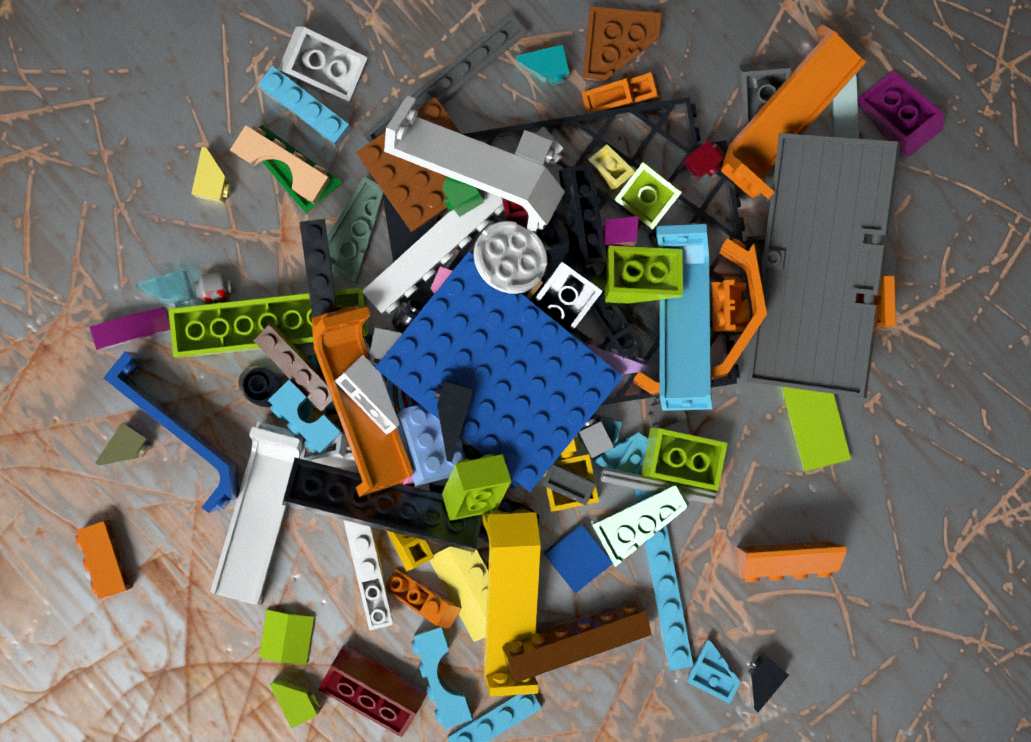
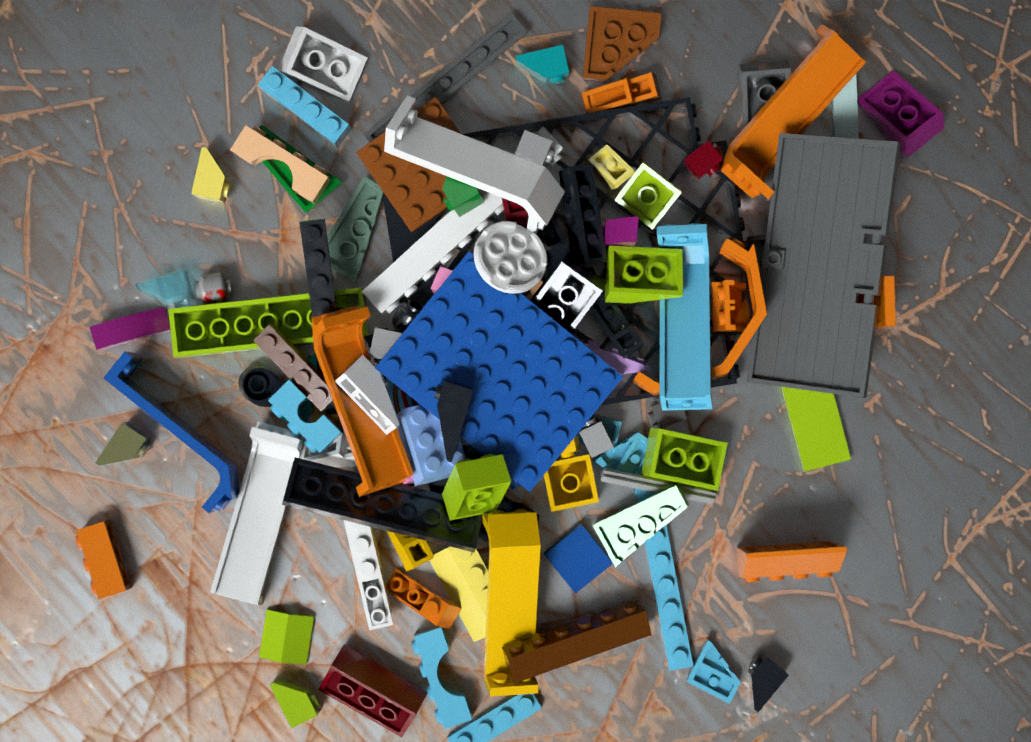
dark grey tile [541,463,596,505] -> none

